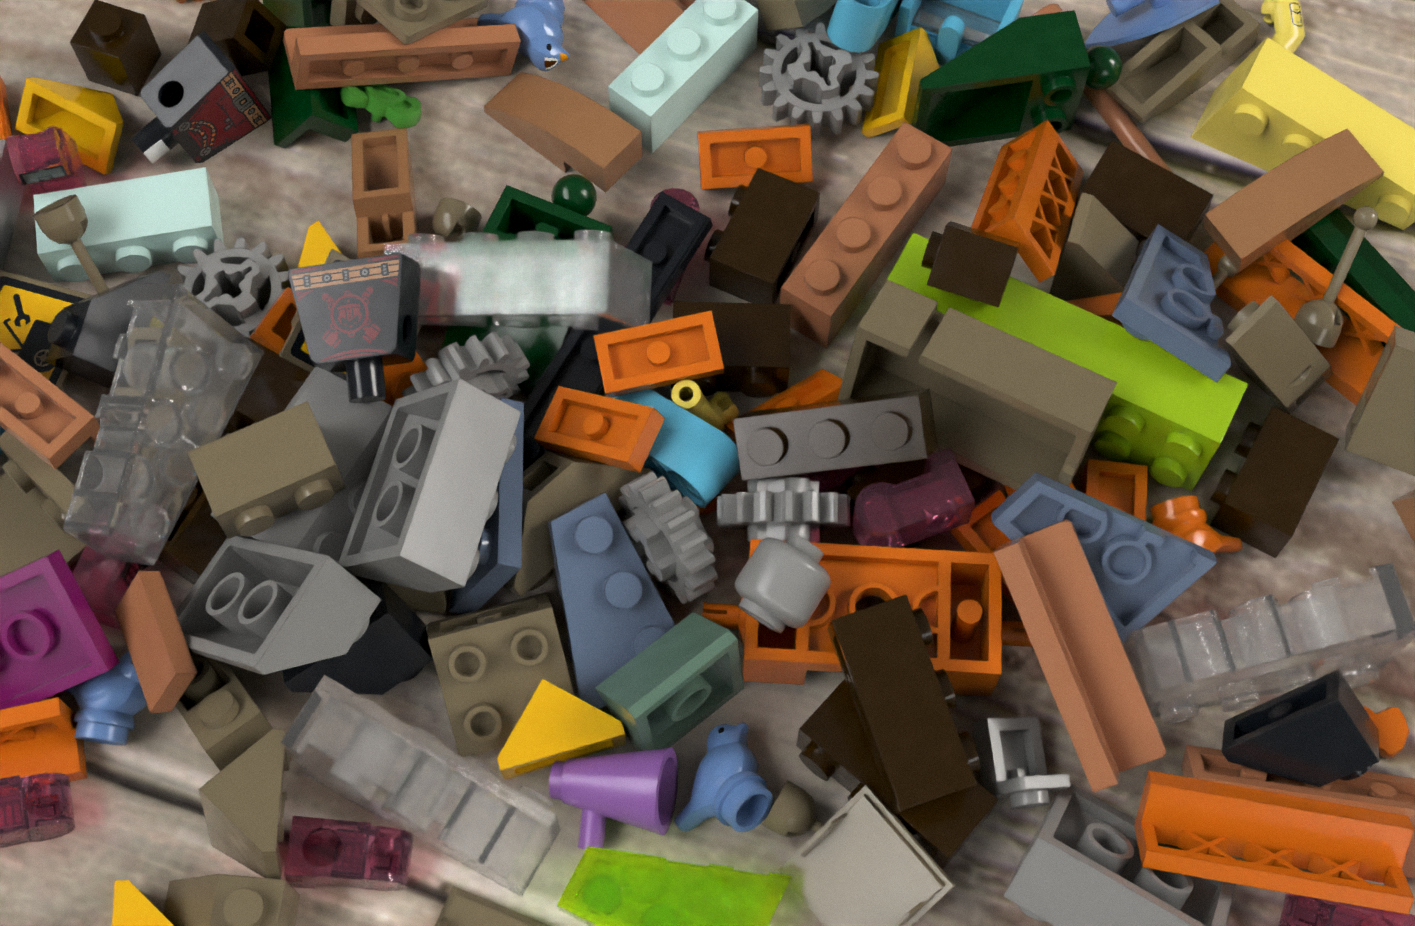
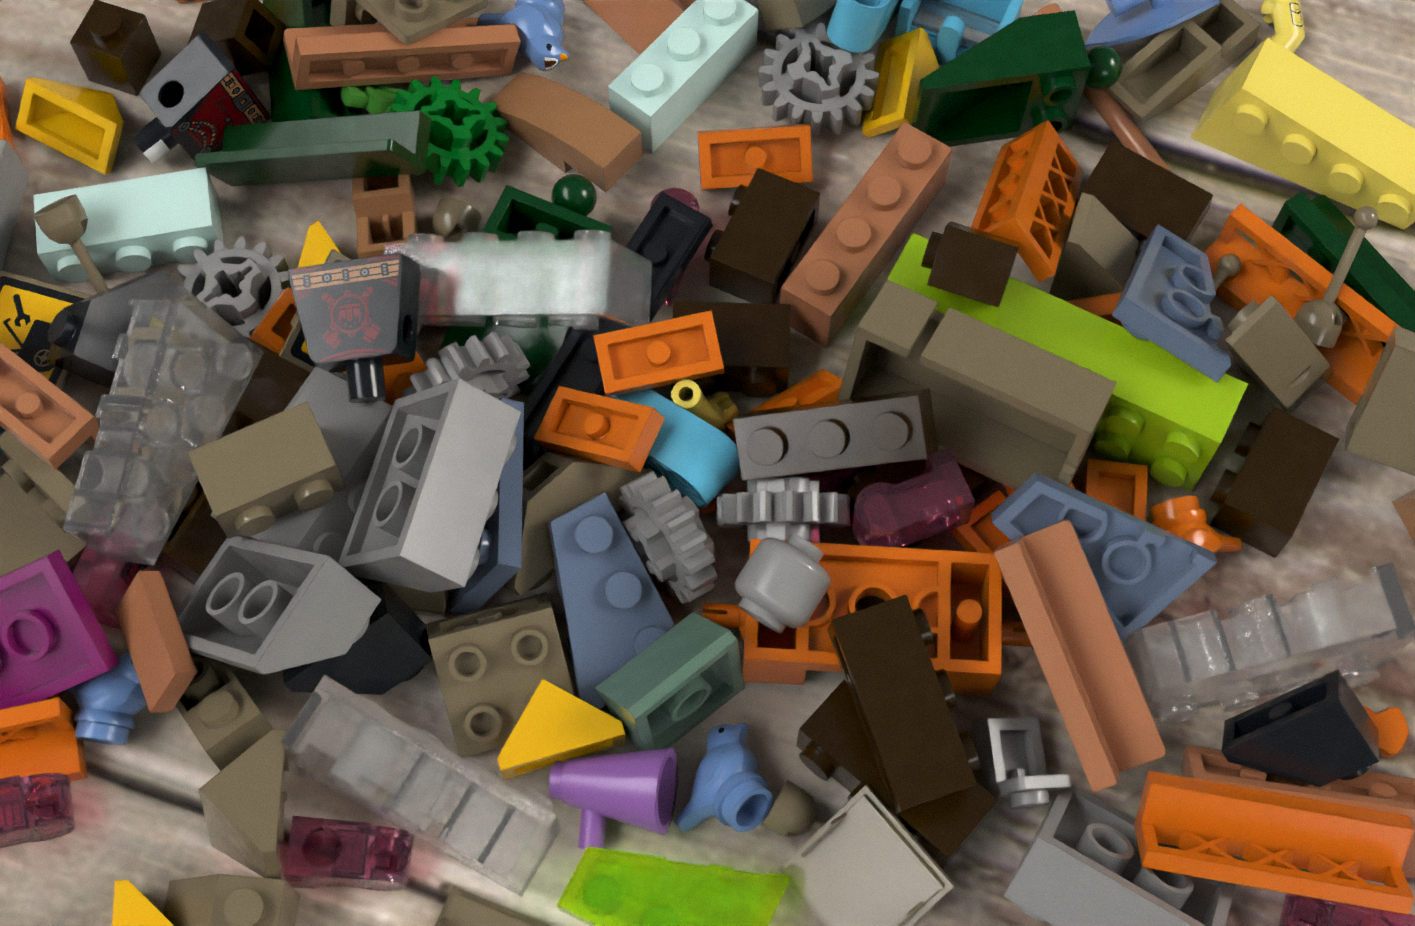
clear pink leg [7,126,87,198] -> none
medium nougat slope [1204,128,1384,272] -> none
none -> dark green panel [194,110,431,186]
none -> green gear [388,76,509,187]

